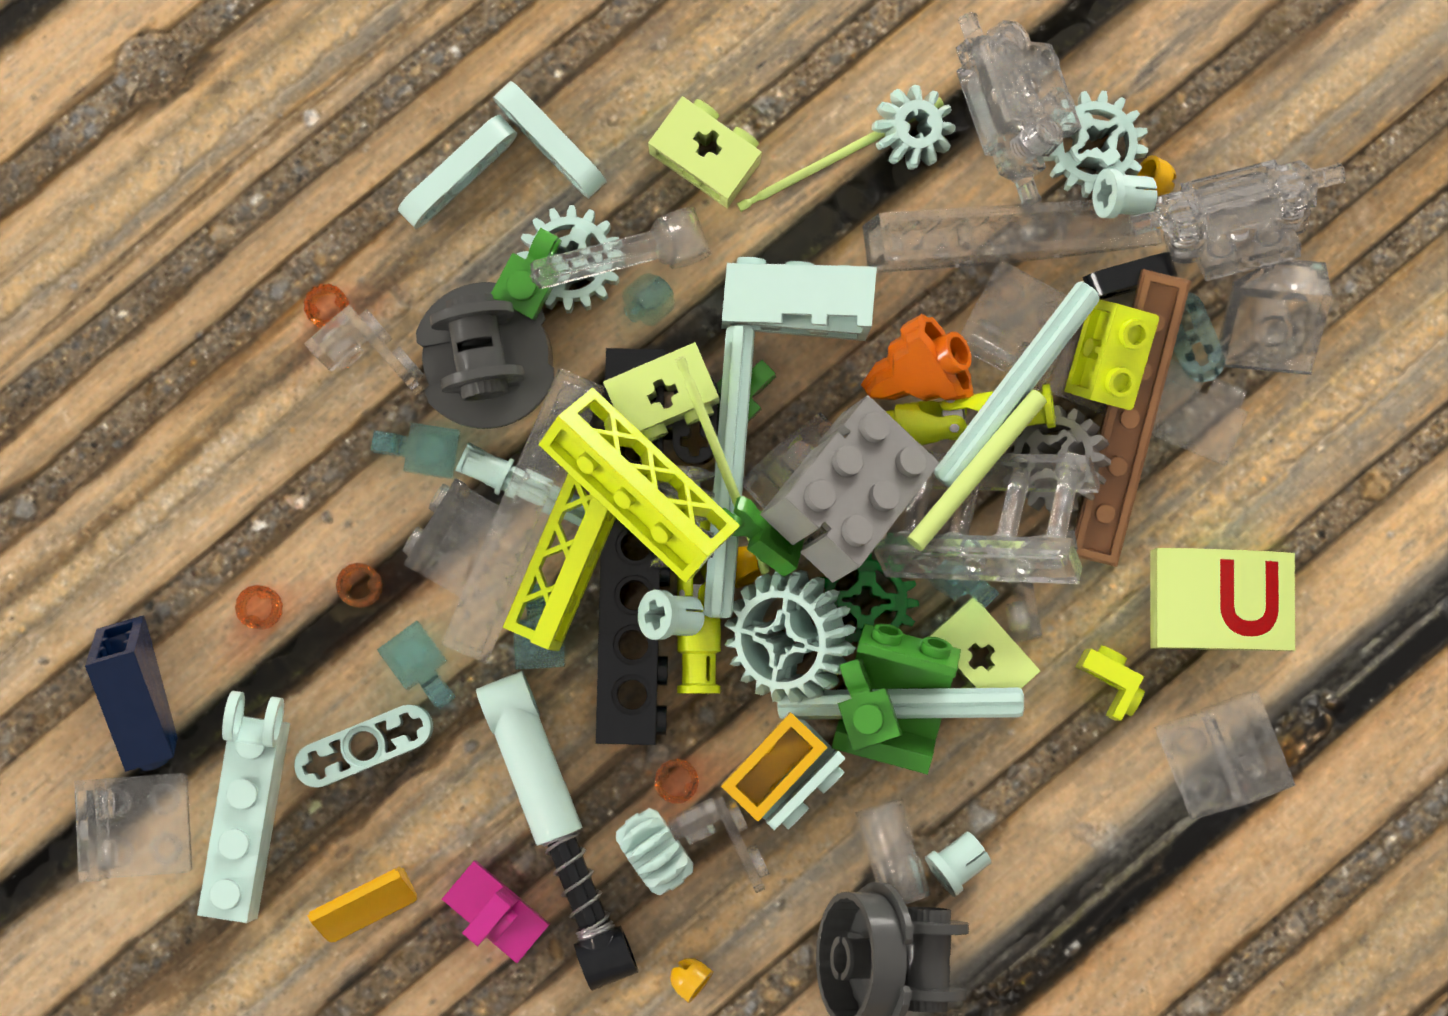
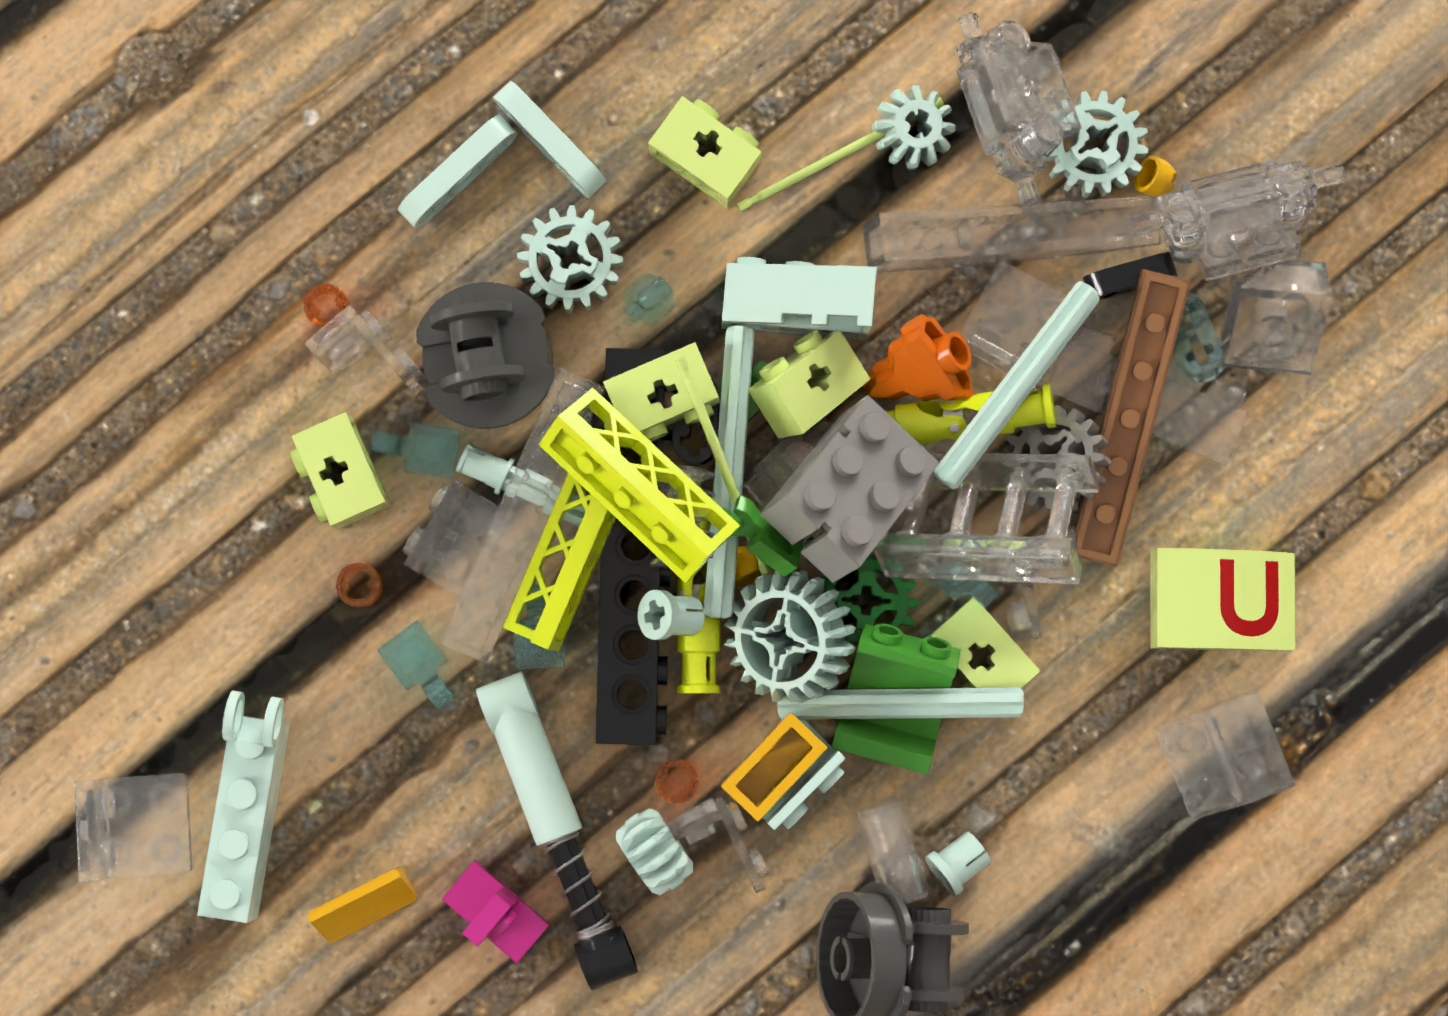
dark blue slope [85,615,178,772] -> none
clear orange bush [235,585,283,630] -> none
light aqua beam [294,705,433,788] -> none
bright green plate [491,228,562,321] -> none
clear axle [530,207,711,289] -> none
yellow hinge [670,958,714,1003] -> none
bright green plate [837,659,903,751] -> none
yellowish green bar [907,389,1047,551] -> none
neon yellow bracket [1064,299,1159,410] -> none
neon yellow bracket [1075,645,1145,721] -> none
light aqua bush [1092,169,1158,219] -> none
none -> yellowish green brick [290,412,391,530]
none -> yellowish green brick [748,330,870,439]

